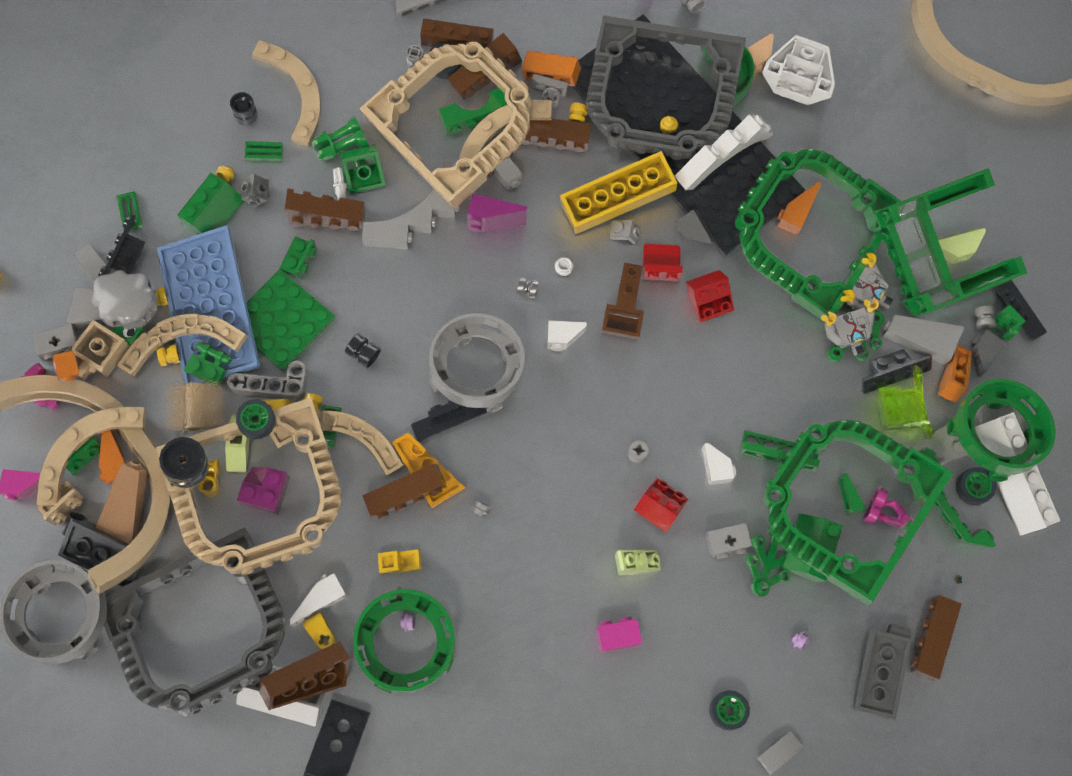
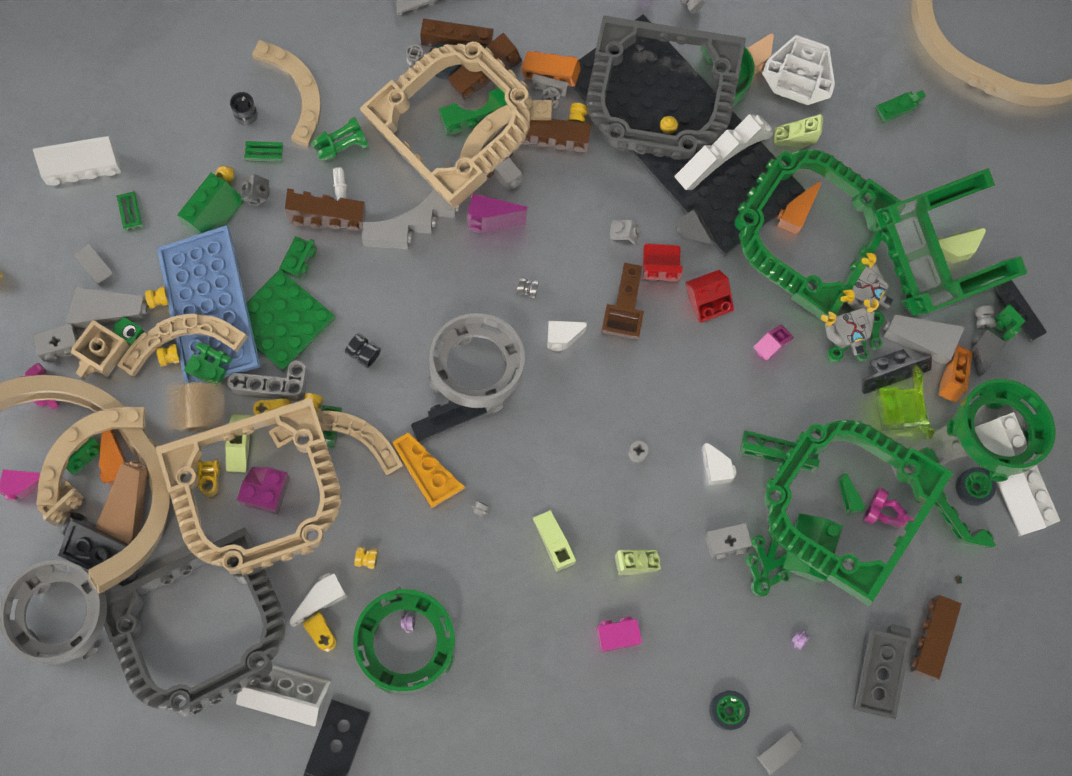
orange slope [52,351,79,382] -> none
light grey piece [91,270,158,330] -> none
black bracket [98,213,146,277] -> none
black wheel [159,437,209,488] -> none
wheel [236,399,276,440] -> none
reddish brown wedge [259,641,350,710] -> none
green slope [340,145,386,194] -> none
reddish brown brick [362,464,447,520] -> none
yellow slope [378,549,422,574] -> none
white plate [555,258,573,276] -> none
yellow brick [560,151,677,235] -> none
red slope [634,477,689,532] -> none
none -> white slope [33,136,121,186]
none -> yellow wheel [354,547,378,569]
none -> yellowish green slope [533,510,576,572]
none -> slope [753,324,794,361]
none -> yellowish green slope [773,114,823,148]
none -> green hinge [875,90,926,123]

